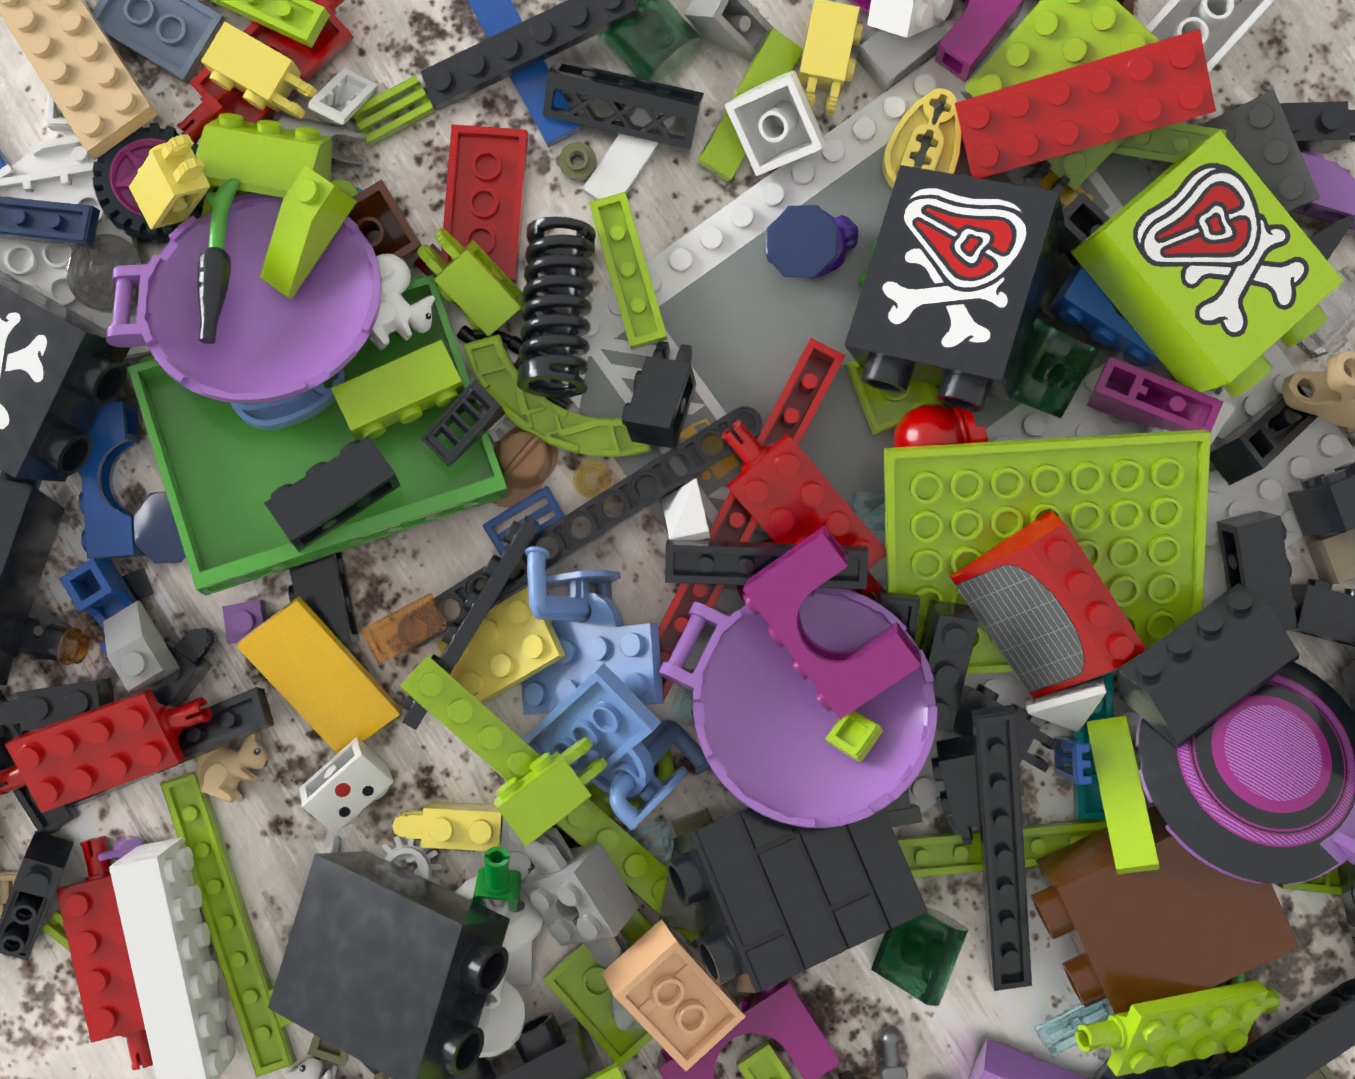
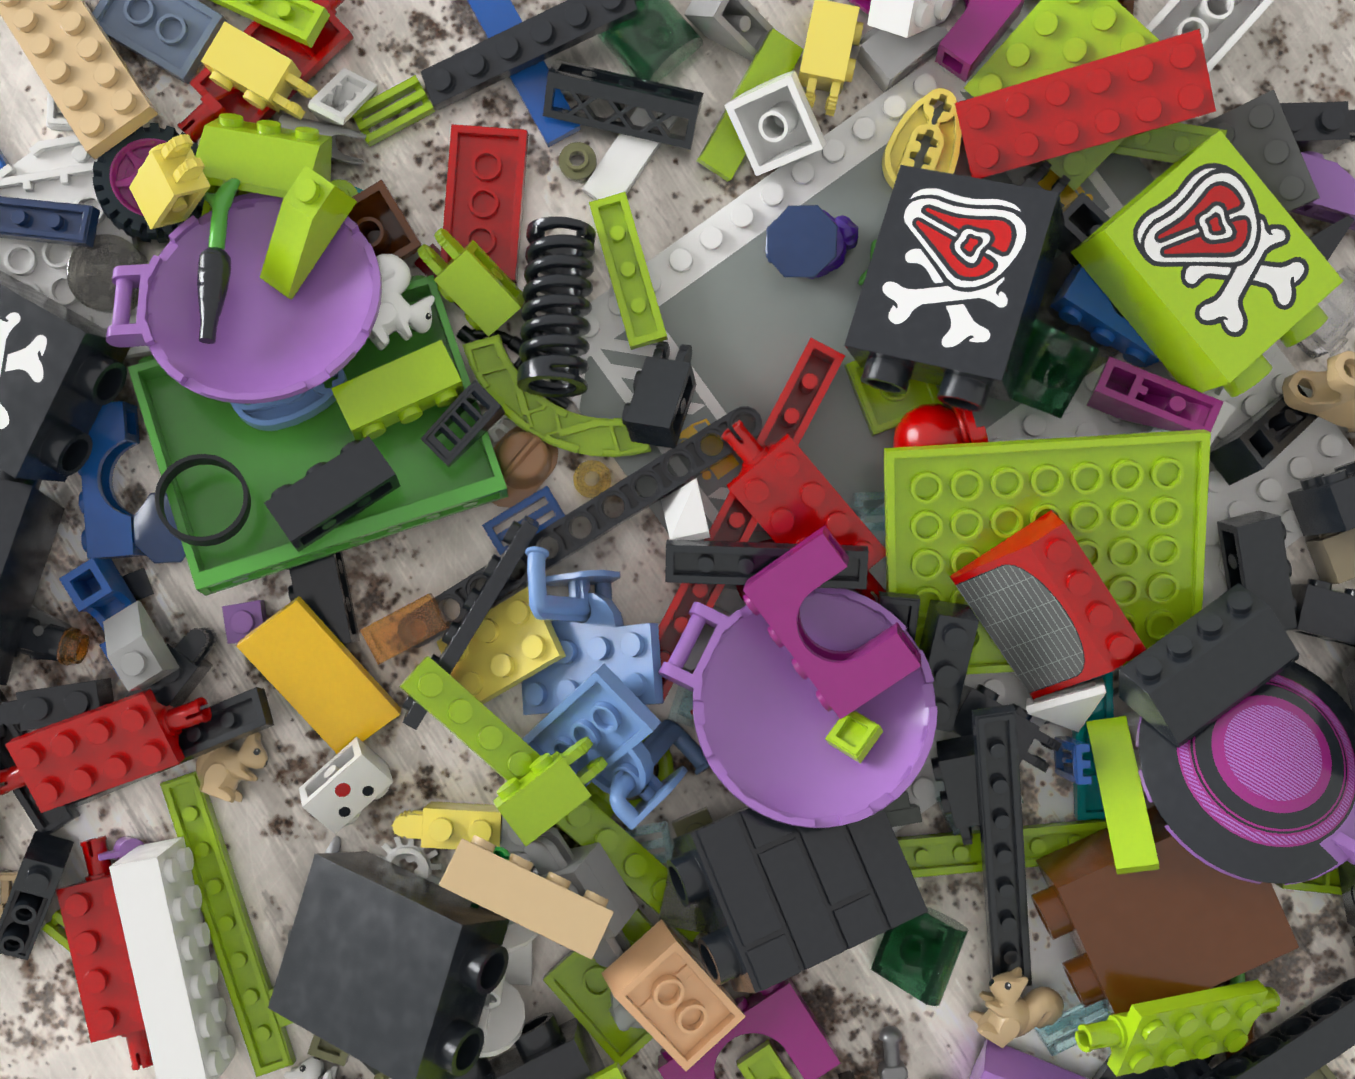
none -> black tyre [155,454,251,546]
none -> tan slope [439,835,614,960]
none -> tan animal [968,967,1064,1048]

